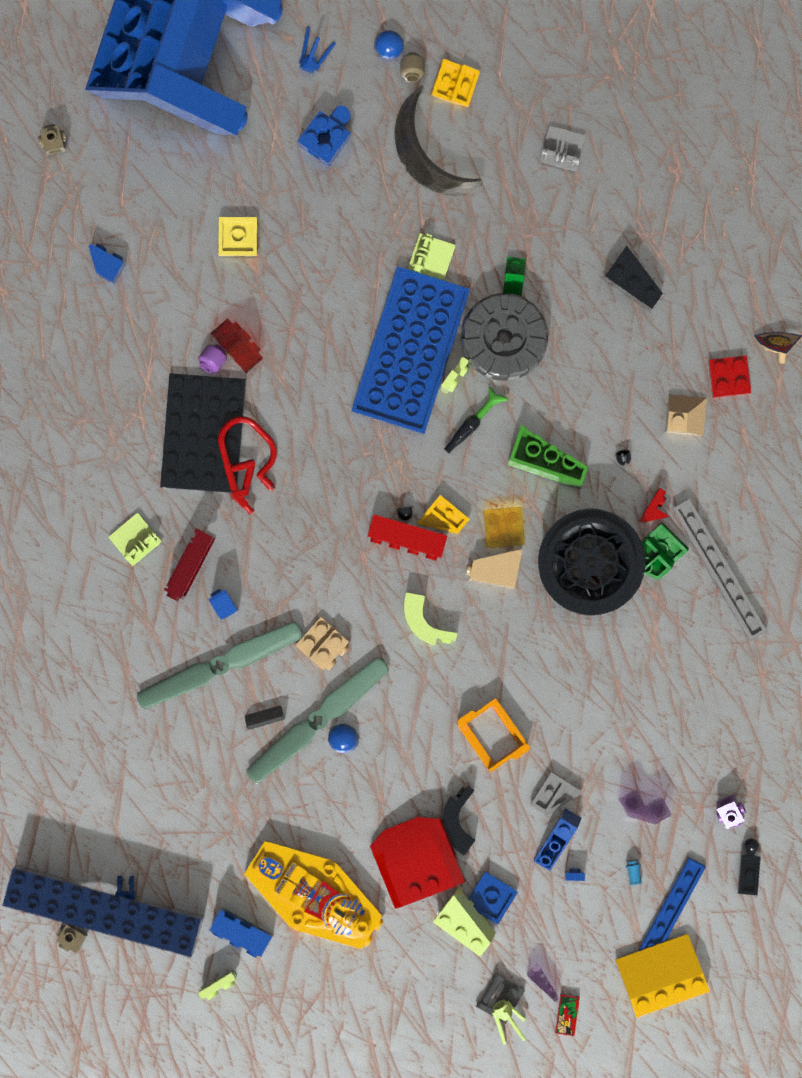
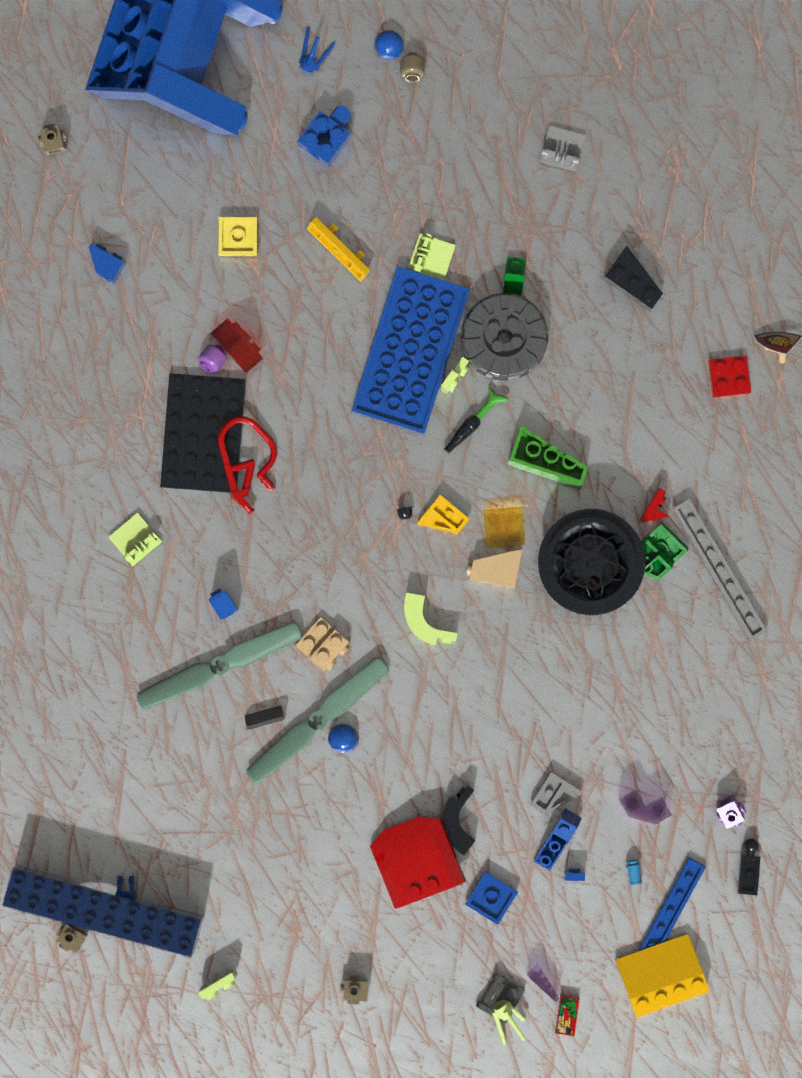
dark red door [164,528,215,601] -> none
blue wedge [209,907,273,958] -> none
yellow container [244,840,383,949] -> none
red brick [367,515,448,561] -> none
clear smoke windscreen [395,85,483,196] -> none
yellow slope [430,59,480,107] -> none
yellowish green wedge [433,885,496,956] -> none
light orange piece [457,698,530,772] -> none
black hinge [615,450,631,466] -> none
tan slope [665,394,707,436] -> none
none -> yellow hinge [307,217,370,282]
none -> dark tan brick [340,976,368,1004]

